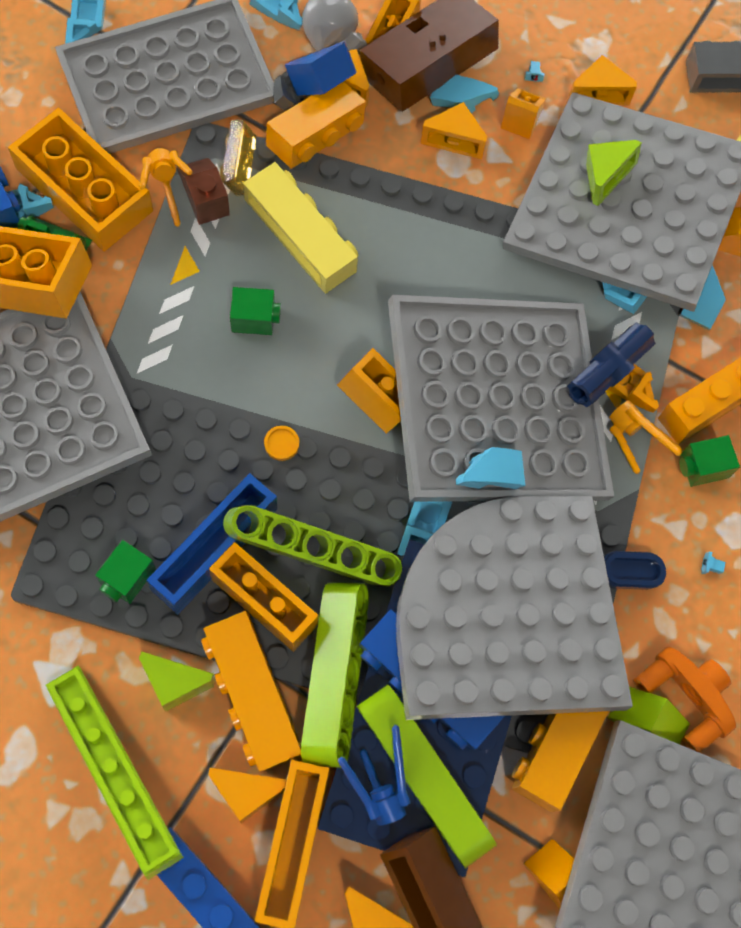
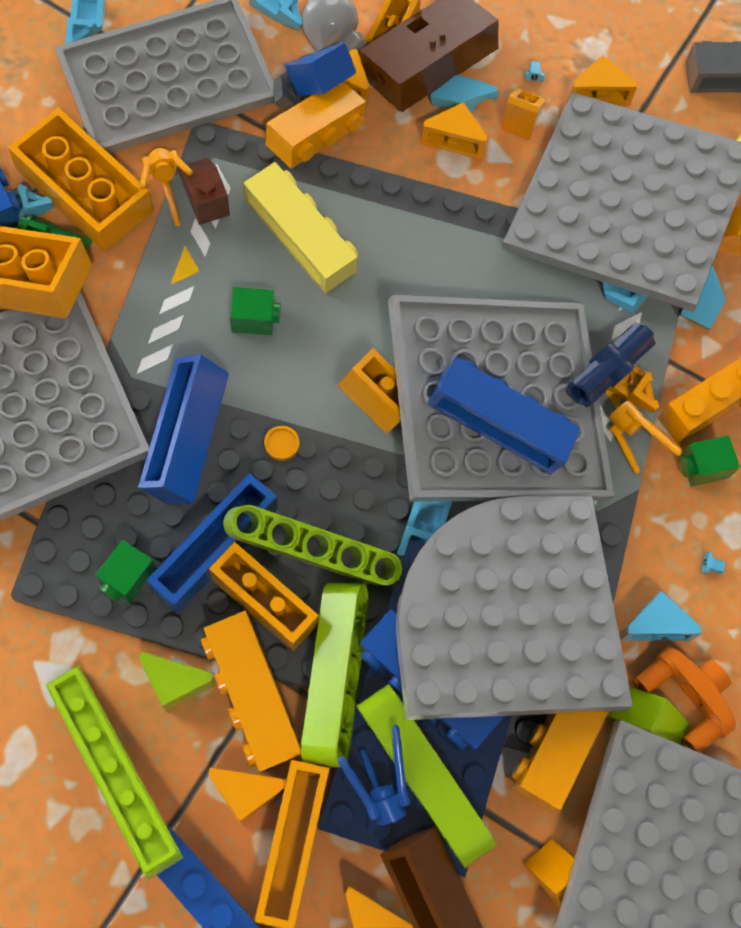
clear yellow plate [220,120,257,196] -> none
medium azure slope [456,447,526,489] -> none
lime slope [586,140,641,206] -> none
dark blue tile [604,551,666,590] -> none
none -> blue brick [138,354,229,505]
none -> blue brick [427,356,580,475]
none -> medium azure slope [620,591,701,641]

